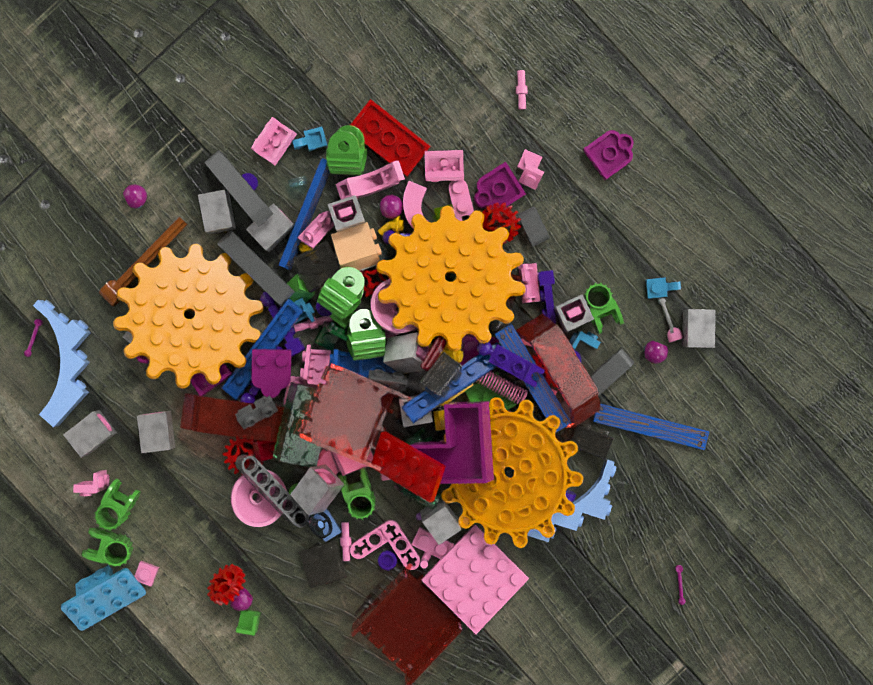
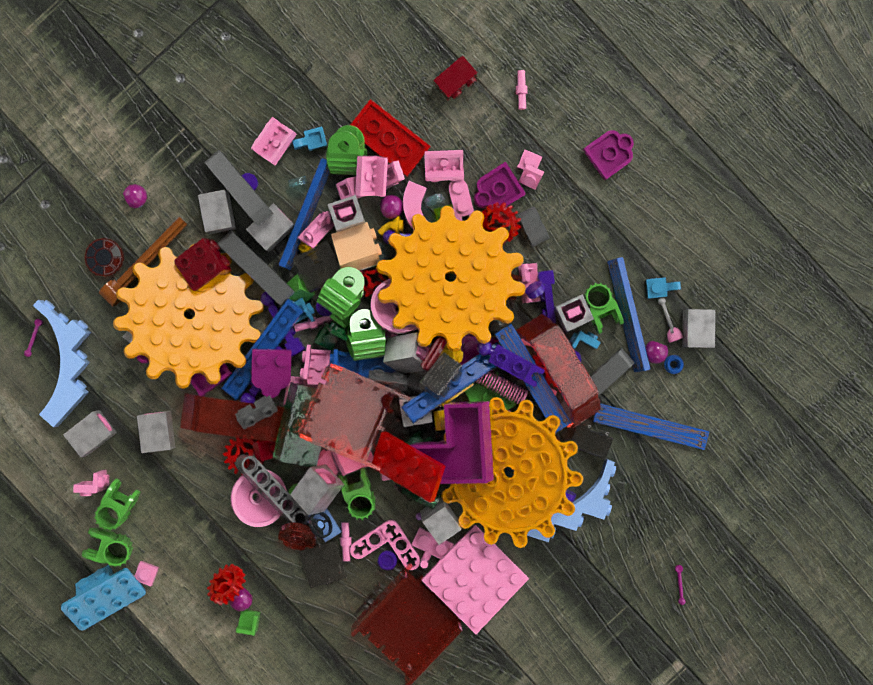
none -> tile [84,238,124,277]
none -> dark red bracket [174,238,232,291]
none -> clear red tile [278,523,317,550]
none -> bright pink bracket [355,156,388,197]
none -> clear light blue tile [425,194,445,207]
none -> dark red brick [433,55,478,101]
none -> dark purple tile [525,281,545,299]
none -> blue tile [607,257,650,372]
none -> blue plate [664,355,684,374]

